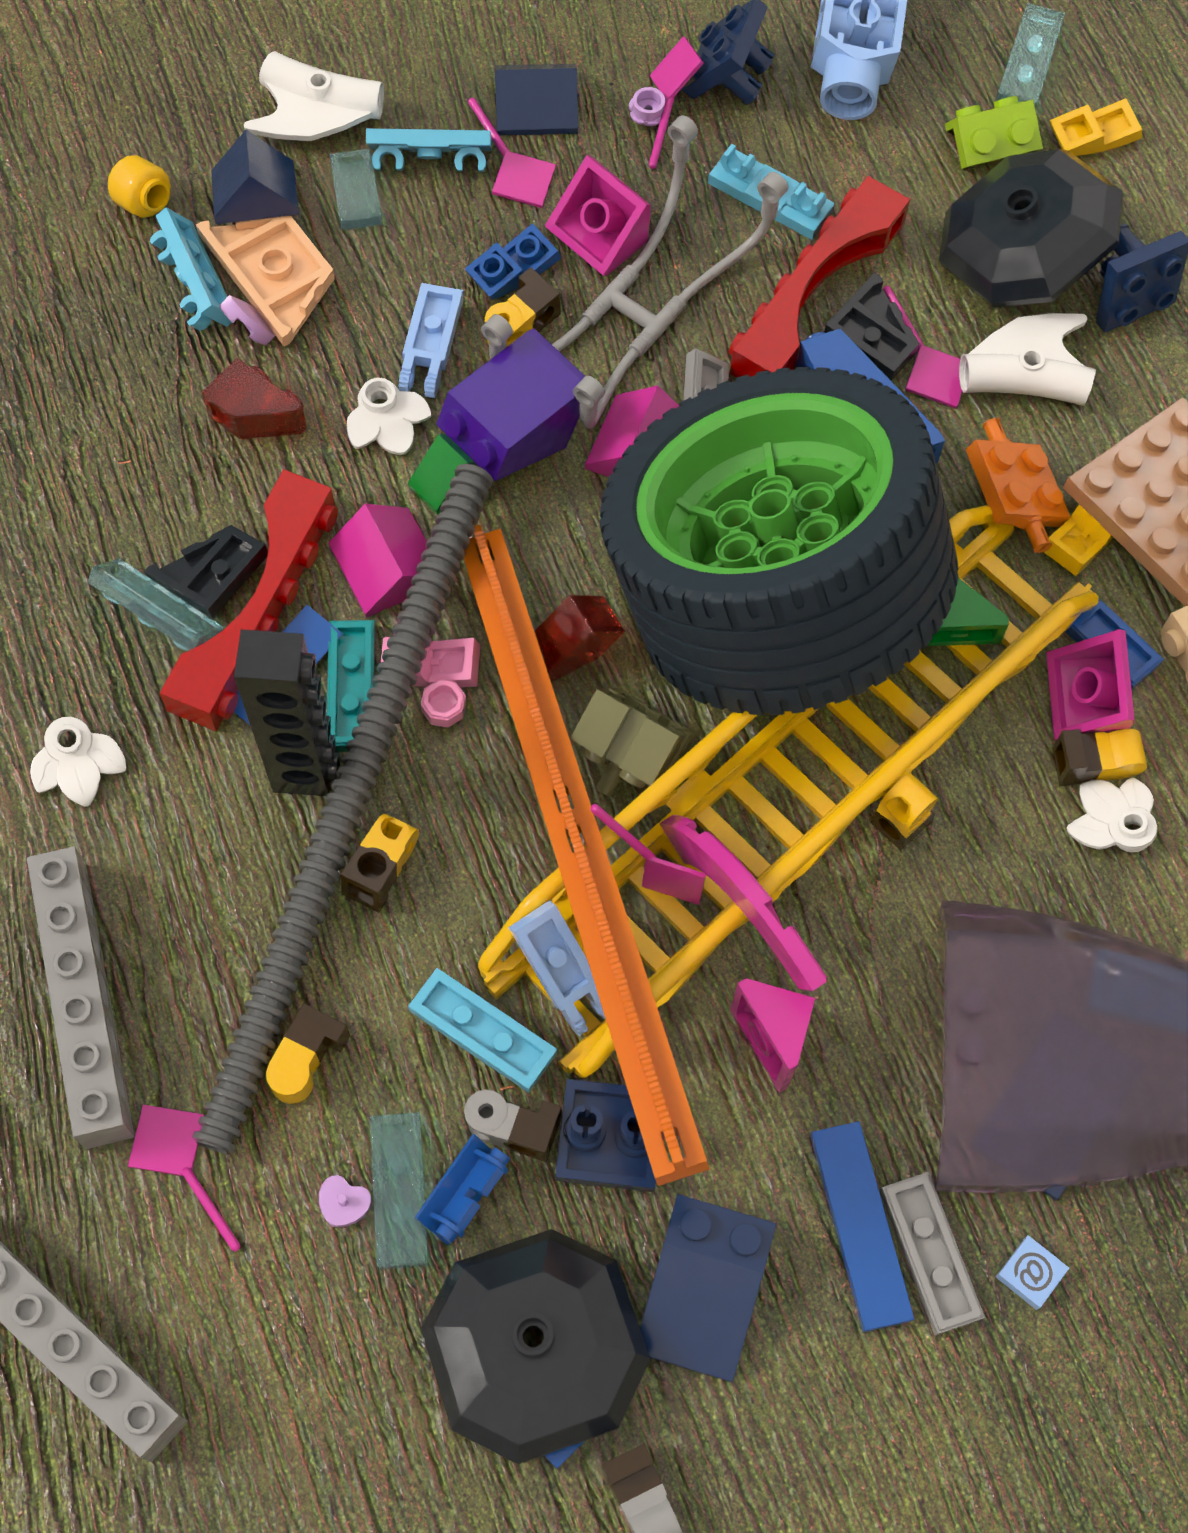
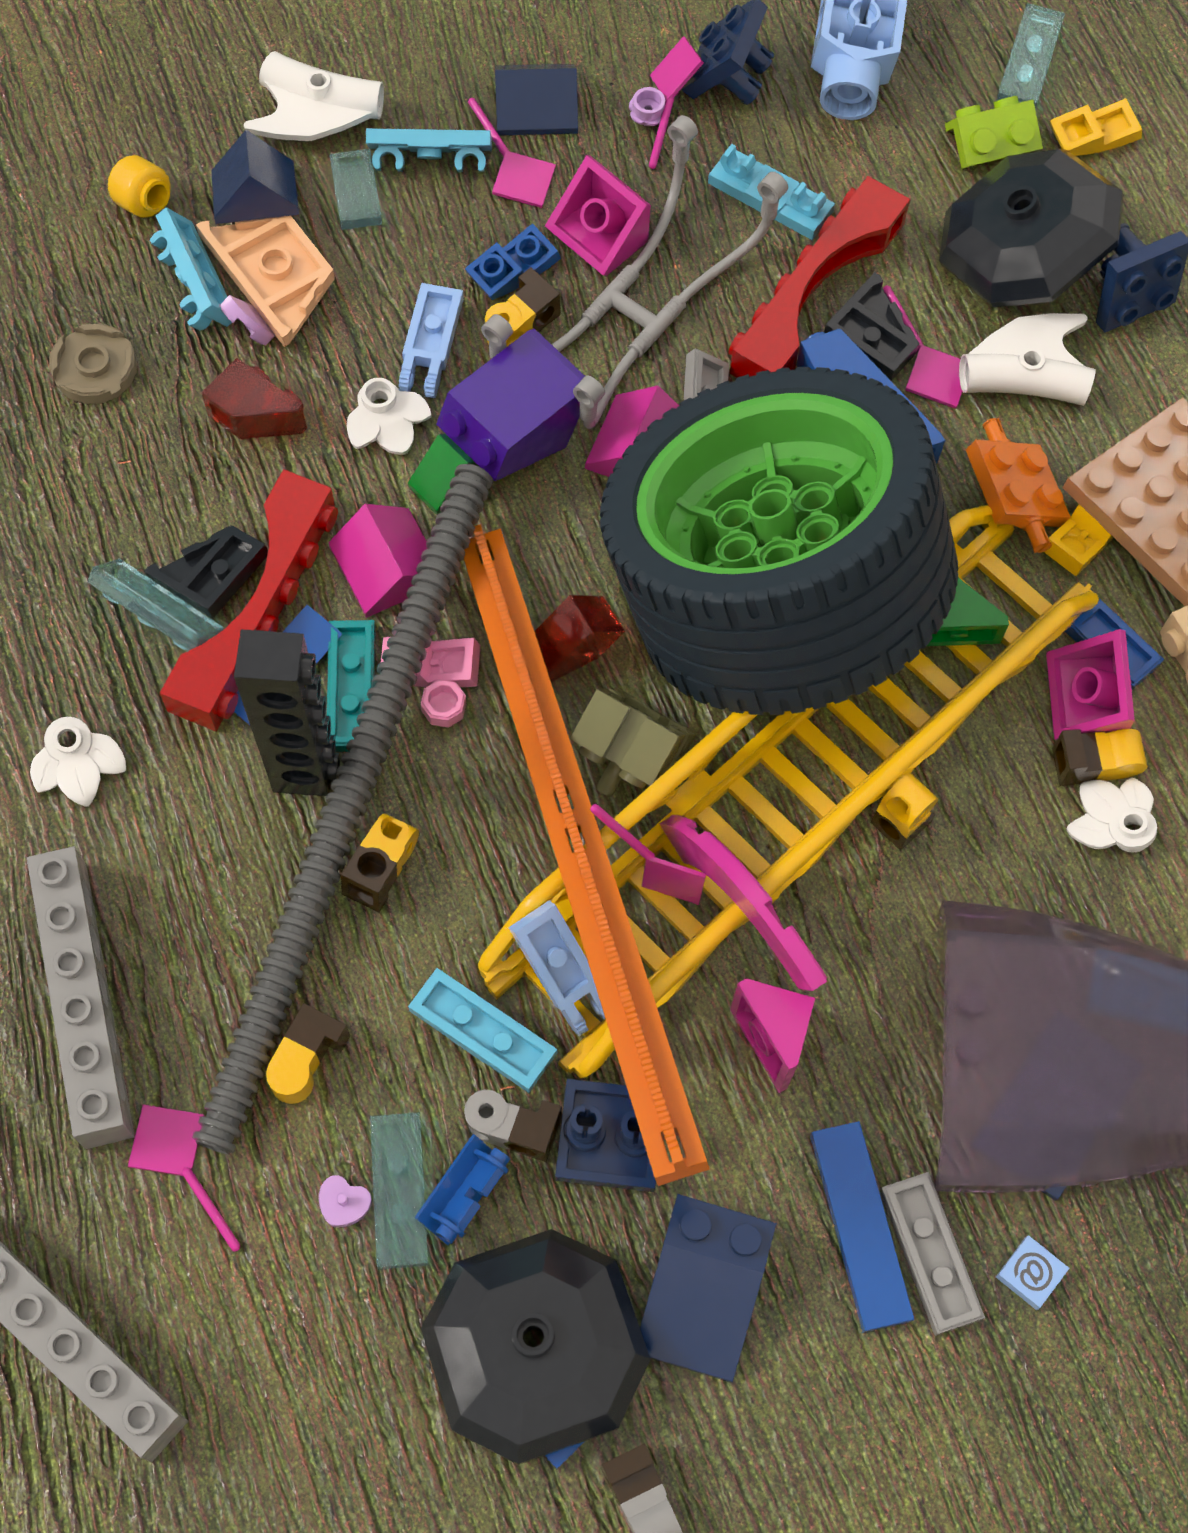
none -> dark tan tile [49,323,137,404]

